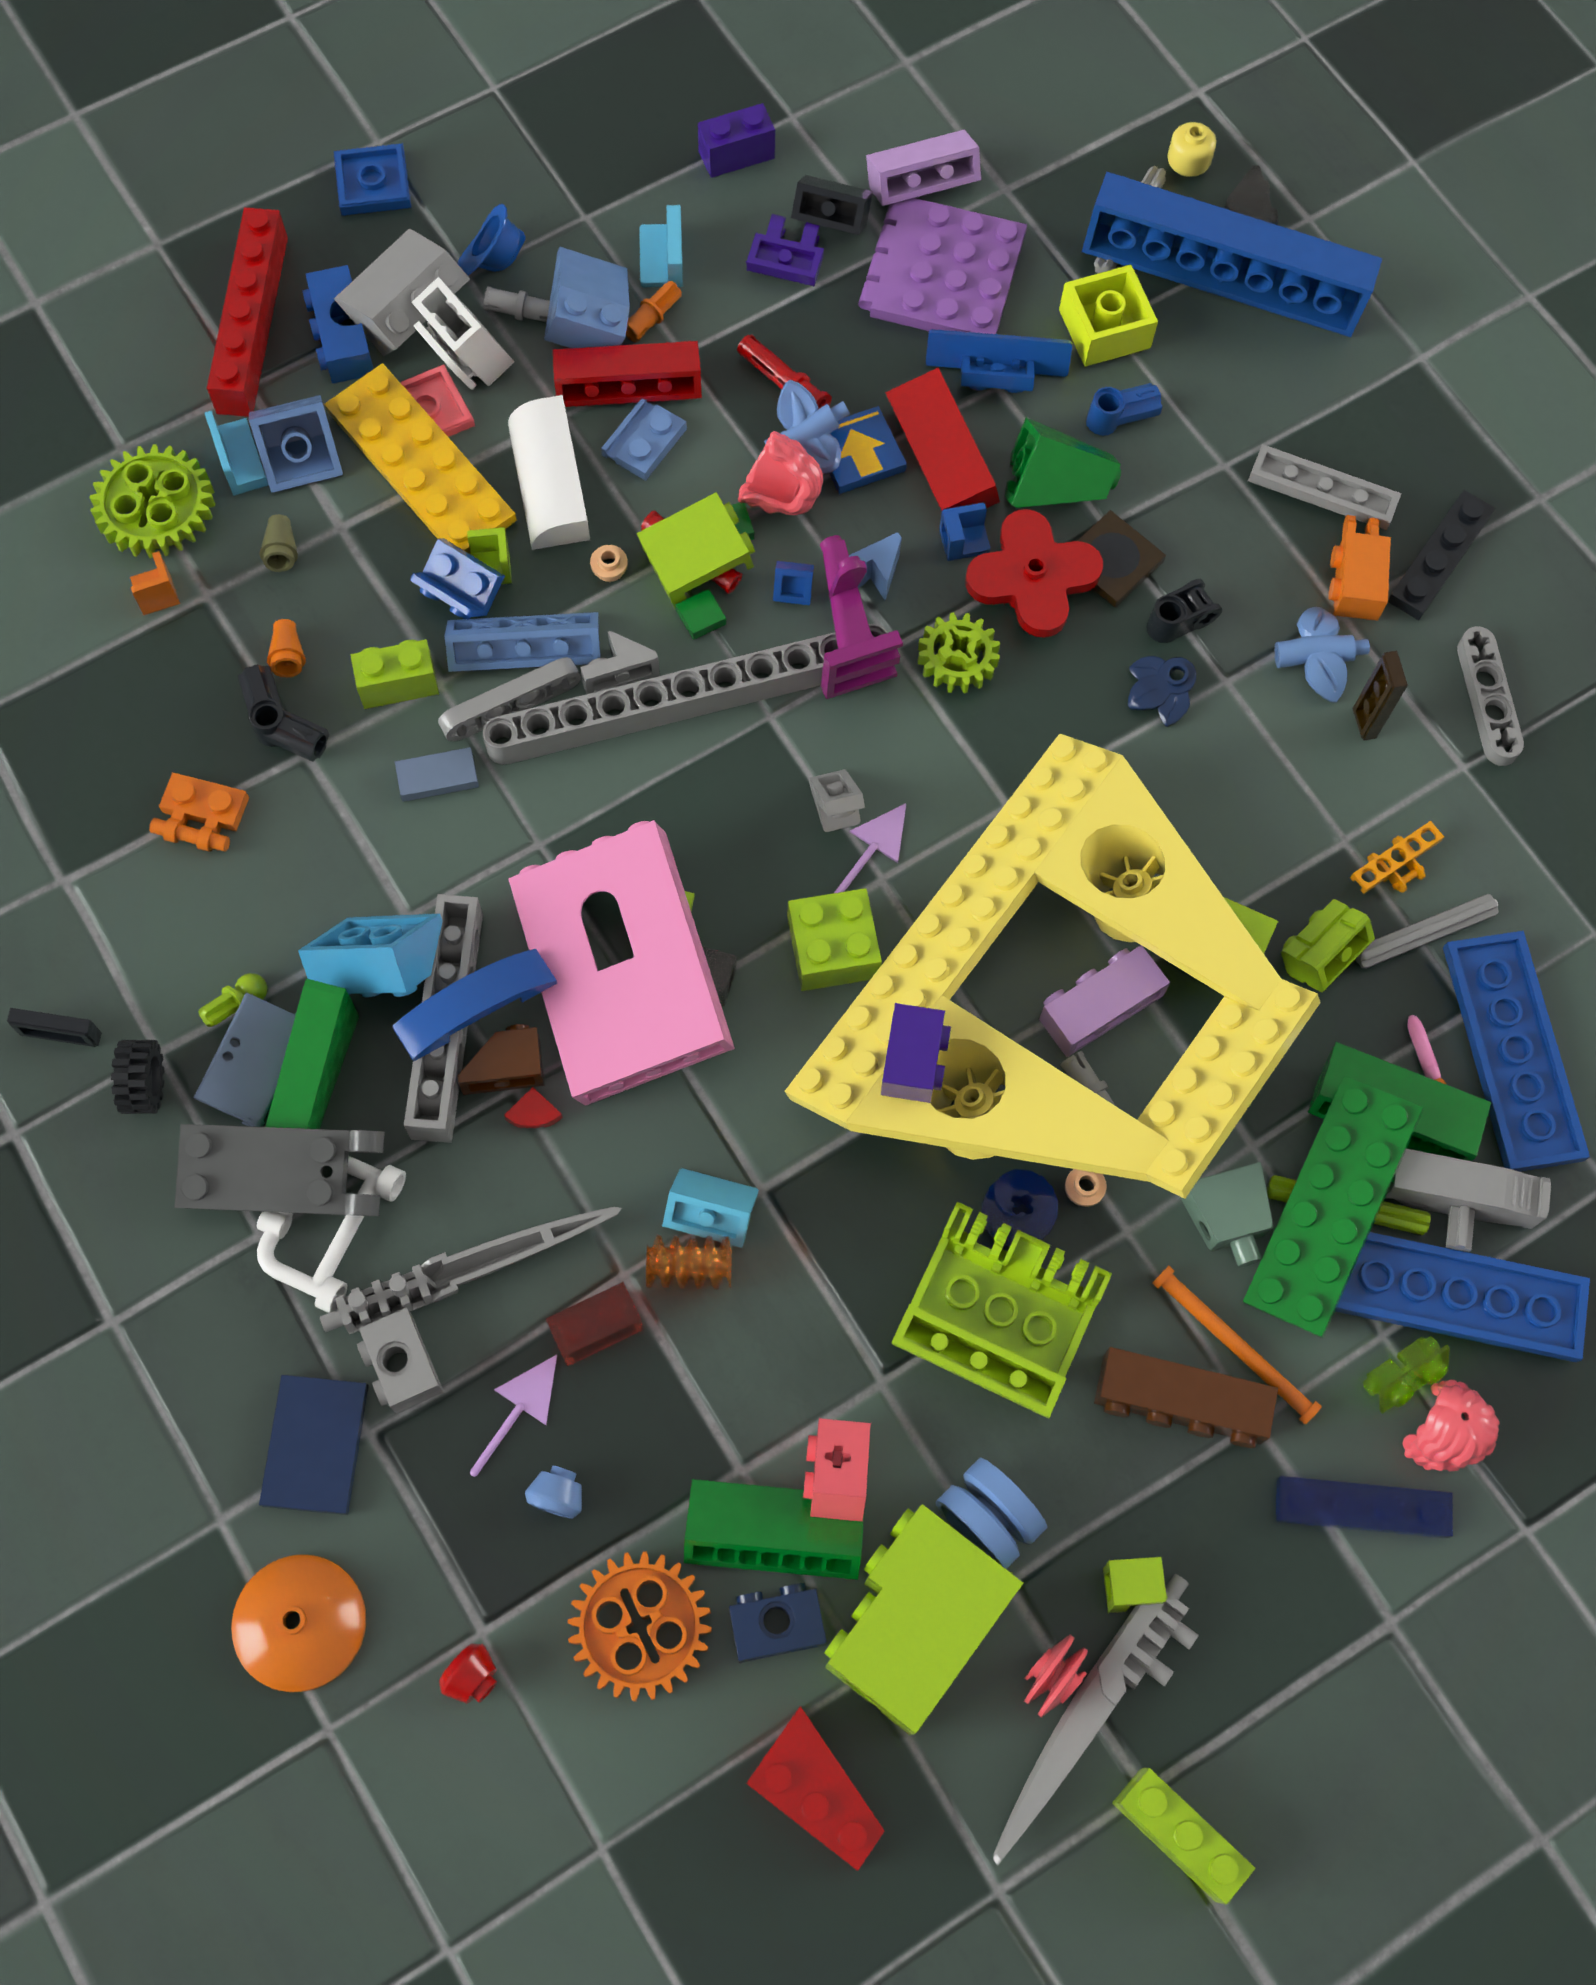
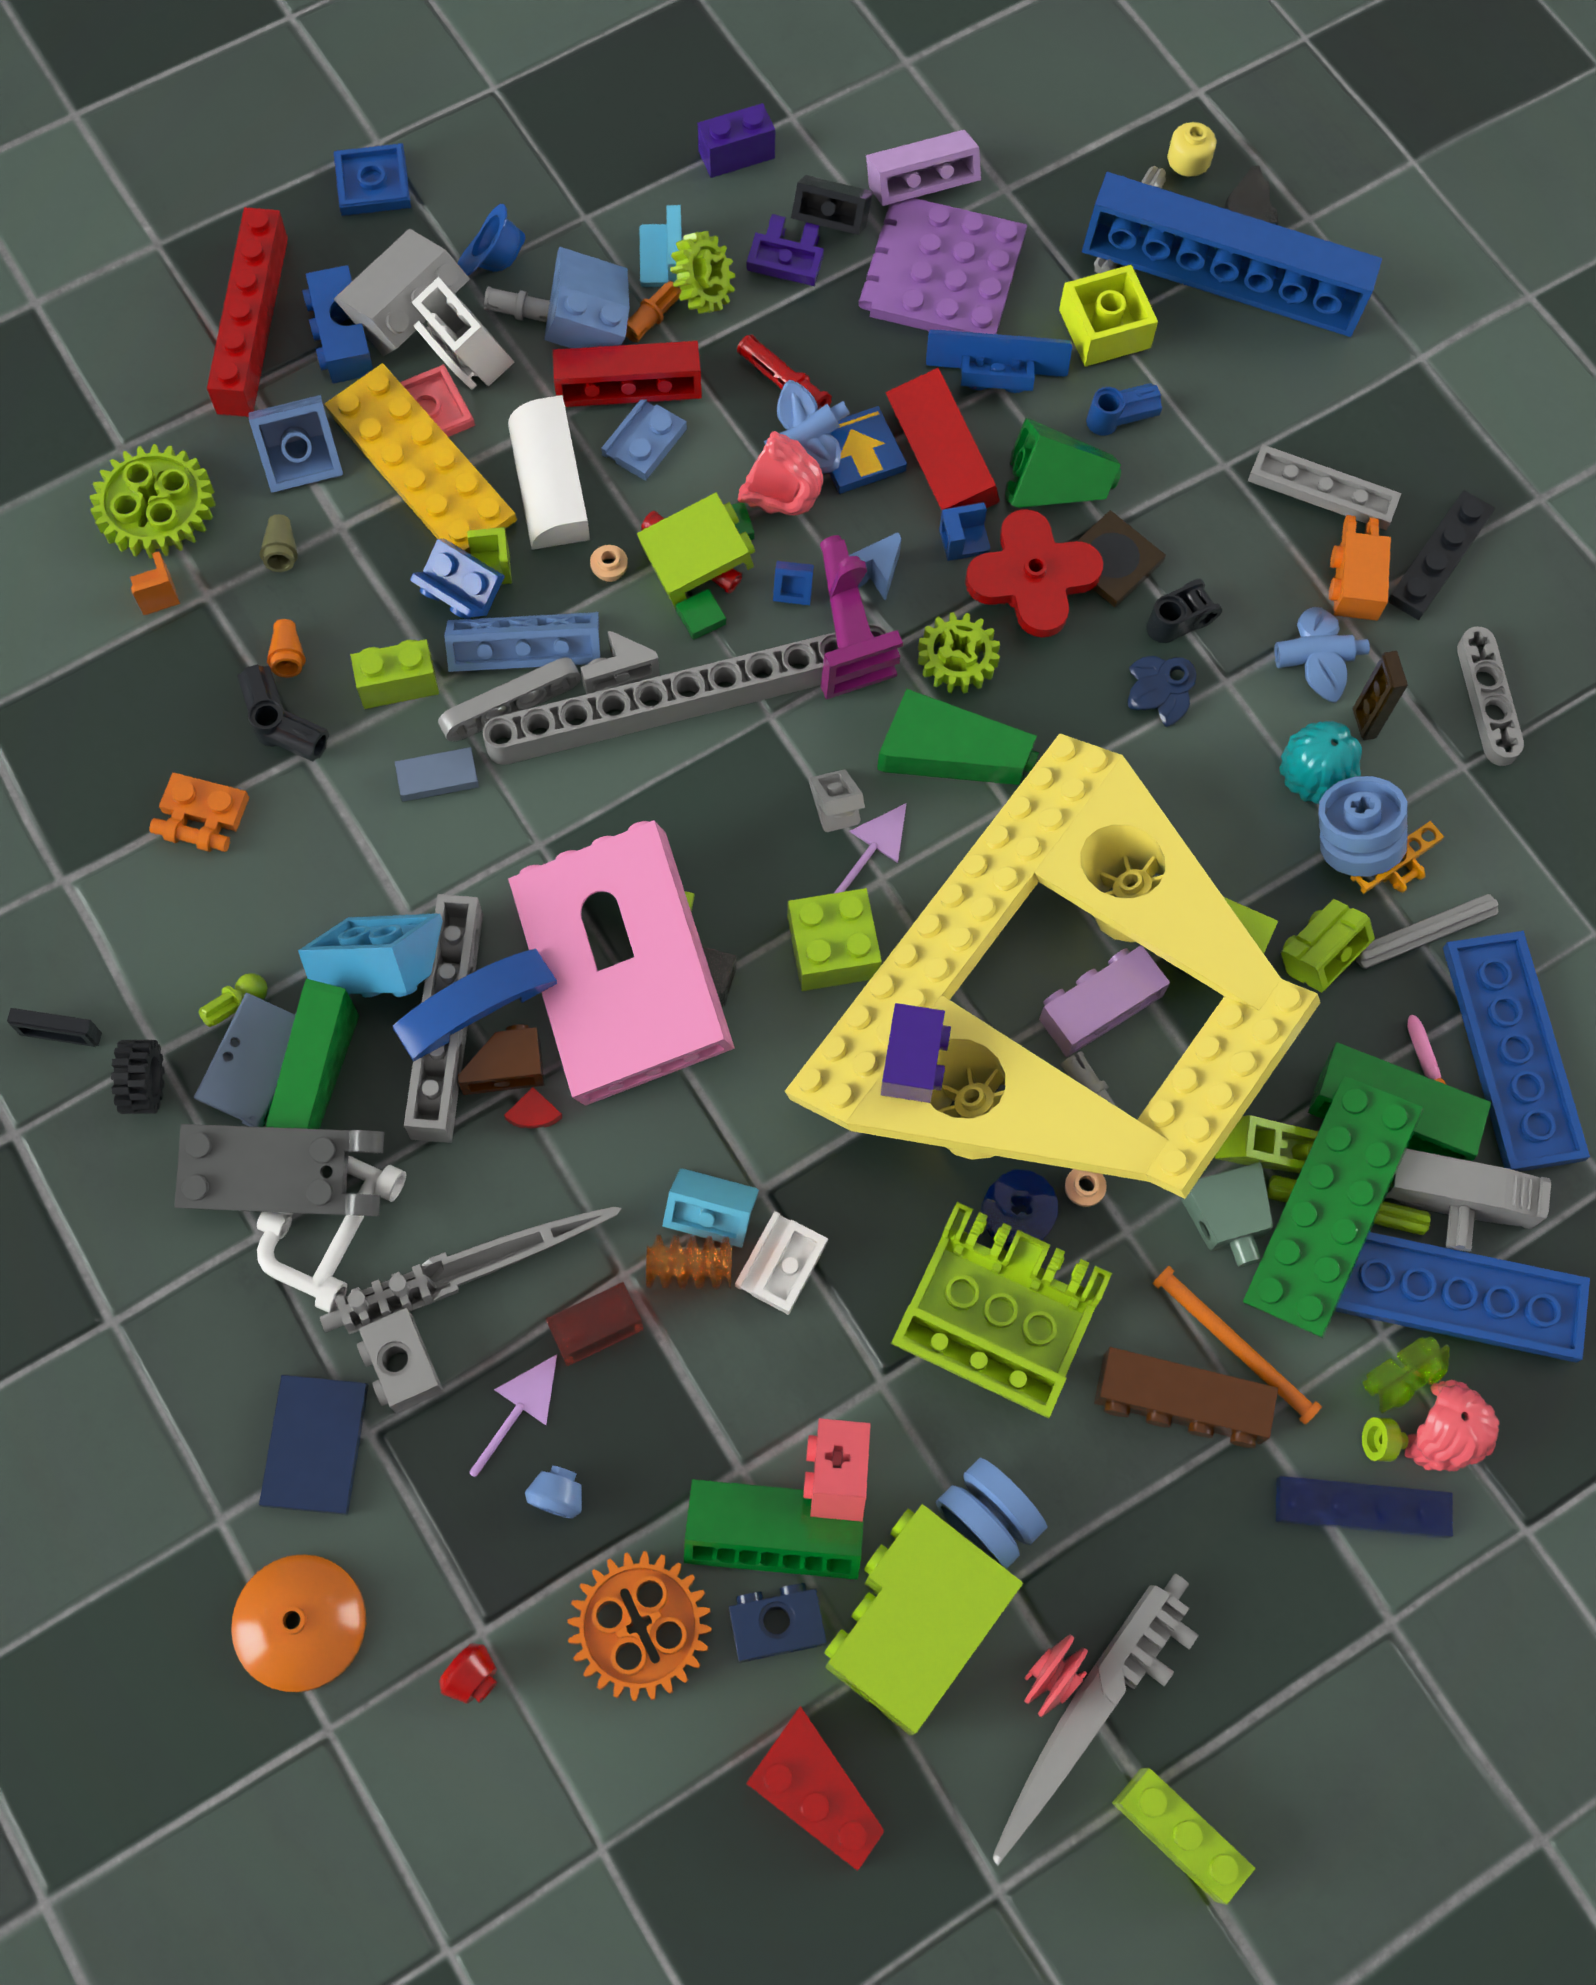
medium azure panel [204,410,269,496] -> none
lime panel [1103,1557,1167,1613] -> none
none -> lime gear [670,231,735,314]
none -> white plate [735,1211,828,1315]
none -> green slope [877,689,1039,785]
none -> lime slope [1215,1115,1319,1173]
none -> teal hair [1279,721,1362,804]
none -> medium blue wheel [1318,776,1408,876]
none -> lime tile [1362,1417,1409,1462]

